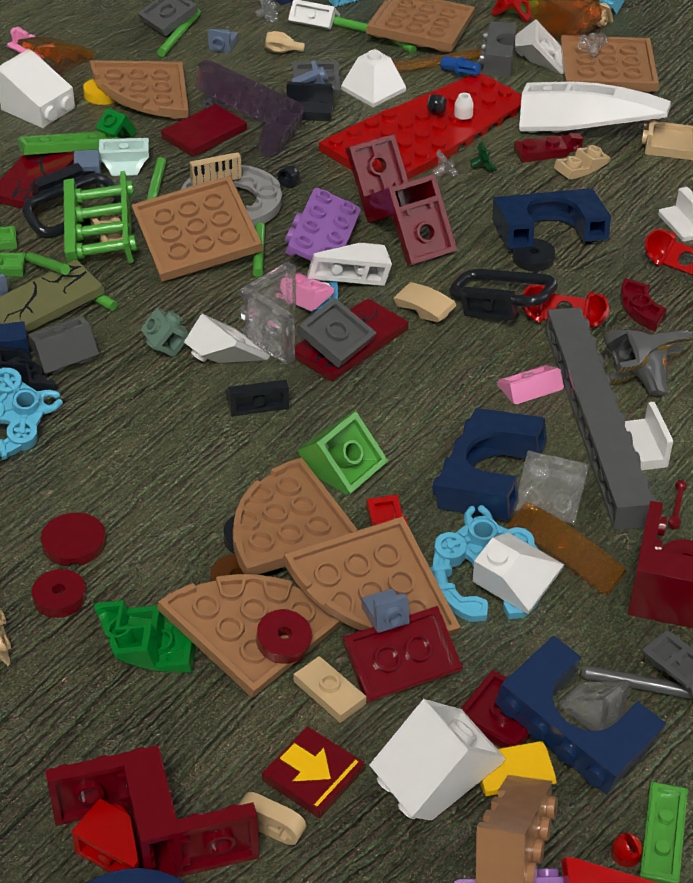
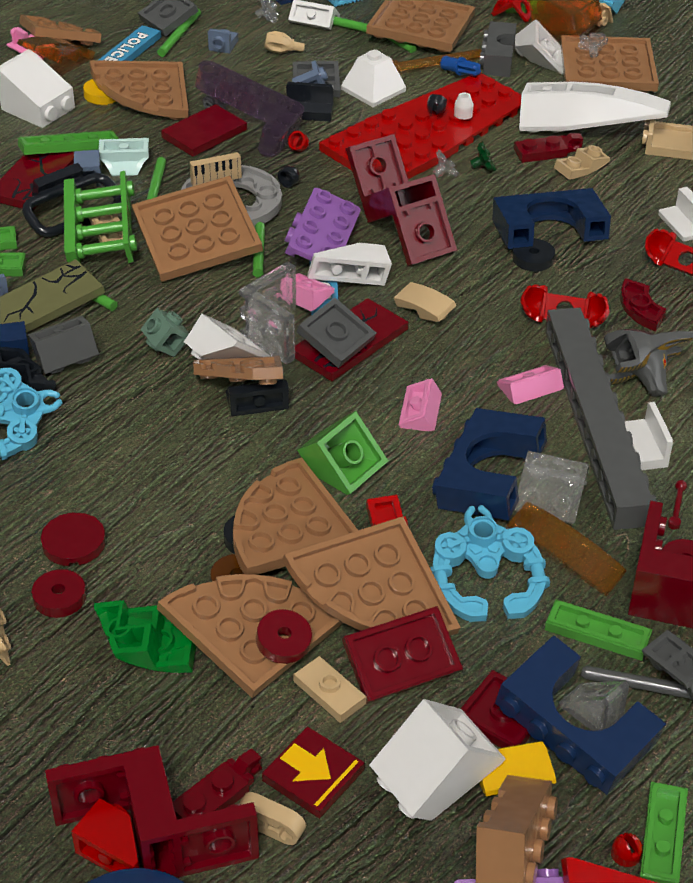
bright green bar [25,252,70,275] -> none
green bracket [96,108,137,138] -> none
sand blue bracket [361,589,409,633] -> none
black bar [449,269,558,321] -> none
white slope [472,533,564,615] -> none
none -> medium nougat plate [19,14,101,46]
none -> dark azure tile [99,25,161,61]
none -> dark red hinge [173,748,262,819]
none -> medium nougat plate [193,356,283,385]
none -> red hinge [288,131,309,152]
none -> bright pink slope [398,378,442,431]
none -> bright green tile [545,599,653,661]

